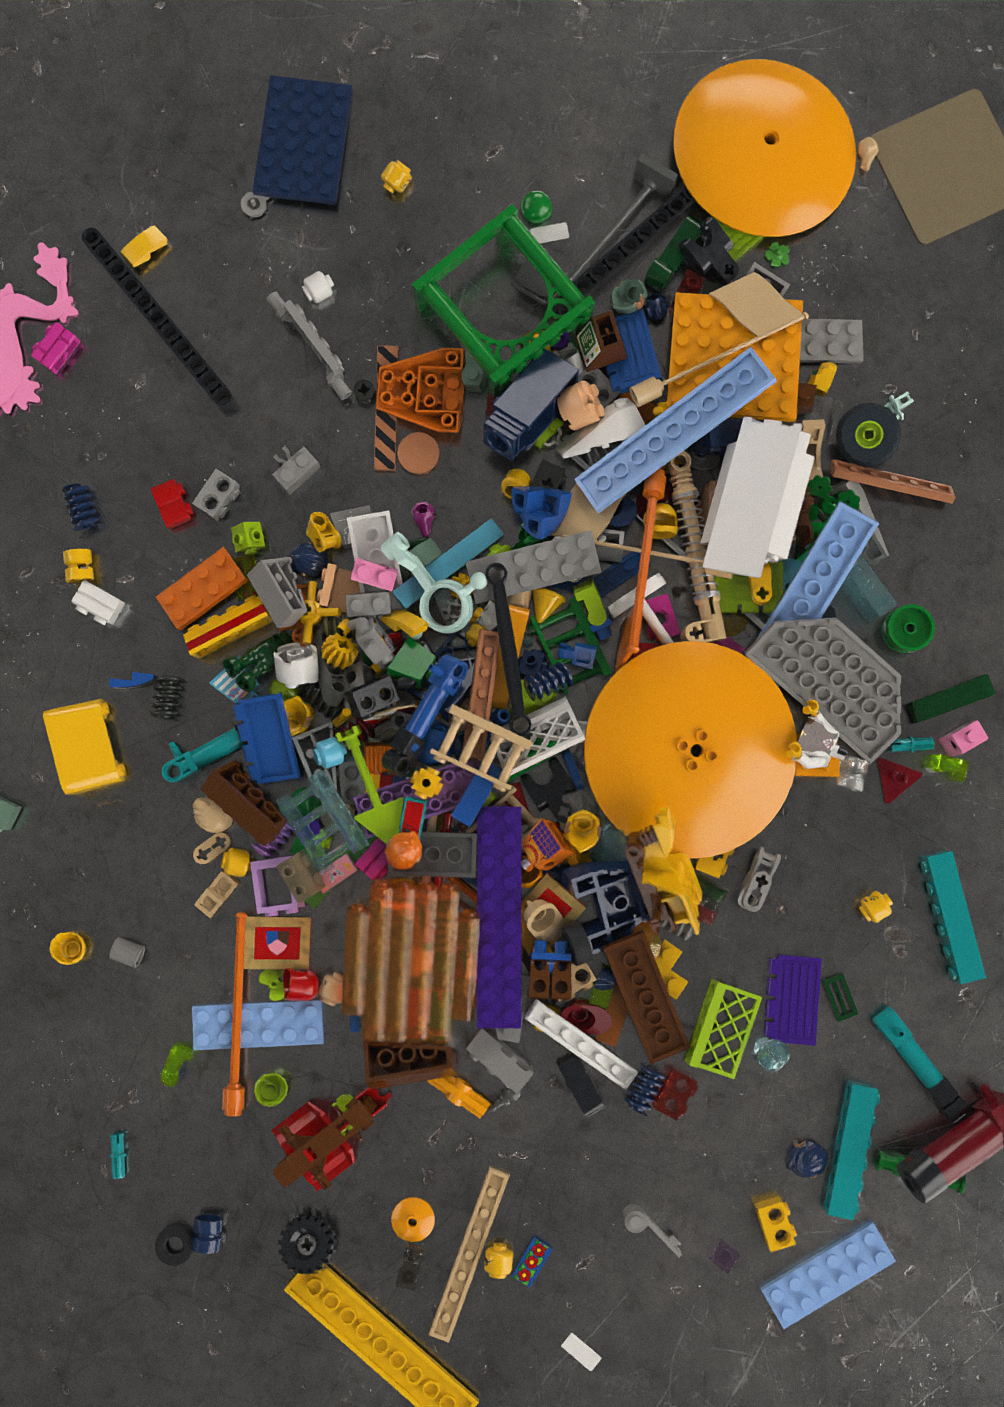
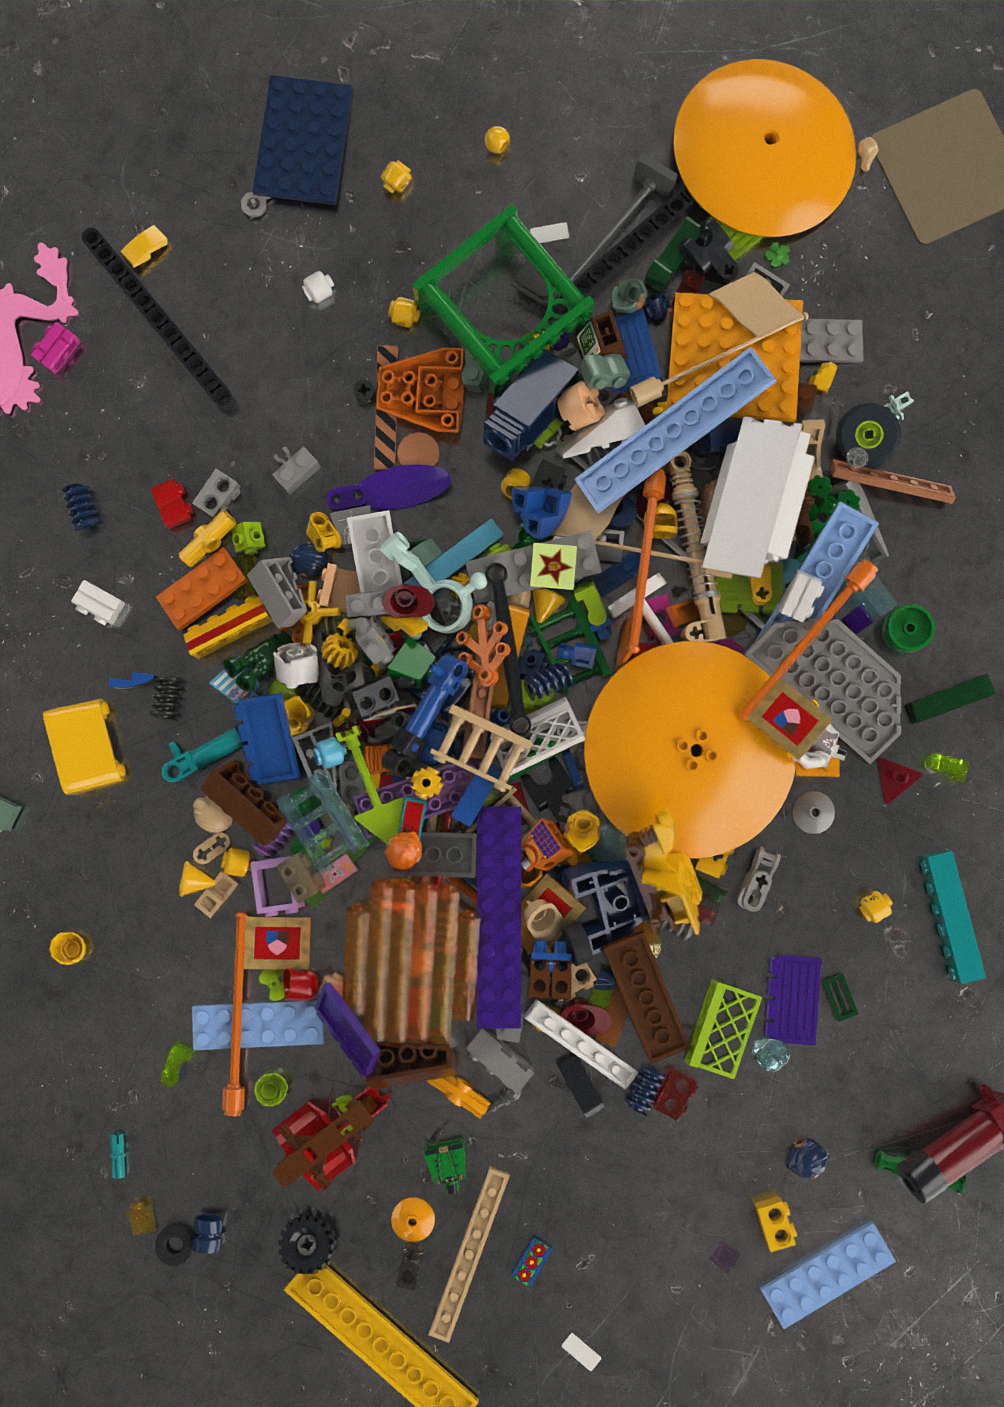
yellow wheel [63,549,94,583] -> none
light grey piece [109,937,145,968] -> none
light grey plate [266,291,352,400] -> none
bright pink brick [350,557,398,591] -> none
dark pink brick [355,837,389,881] -> none
magenta animal [411,502,435,537] -> none
yellow head [484,1243,513,1279] -> none
green hair [520,190,552,224] -> none
light grey door [623,1204,682,1257] -> none
yellow plate [653,939,688,1000] -> none
teal brick [823,1080,880,1221] -> none
clear wheel [835,756,870,792] -> none
teal piece [872,1006,971,1124] -> none
teal axle [890,736,935,753] -> none
bright pink torso [937,719,989,758] -> none
none -> clear yellow bracket [125,1202,157,1236]
none -> yellow piece [179,510,236,567]
none -> yellow hat [179,861,215,897]
none -> dark purple hinge [315,982,380,1076]
none -> dark purple plant [326,465,451,510]
none -> dark red piece [383,584,434,618]
none -> yellow head [388,297,421,328]
none -> green torso [423,1138,466,1194]
none -> orange plant [456,604,510,687]
none -> yellow piece [484,126,510,154]
none -> yellowish green tile [530,543,577,590]
none -> sand green brick [579,353,631,389]
none -> orange tile [666,598,700,628]
none -> flag [738,559,878,761]
none -> white brick [778,569,824,622]
none -> light grey dish [792,791,835,834]
none -> dark purple tile [843,605,874,634]
none -> clear tile [846,447,869,469]

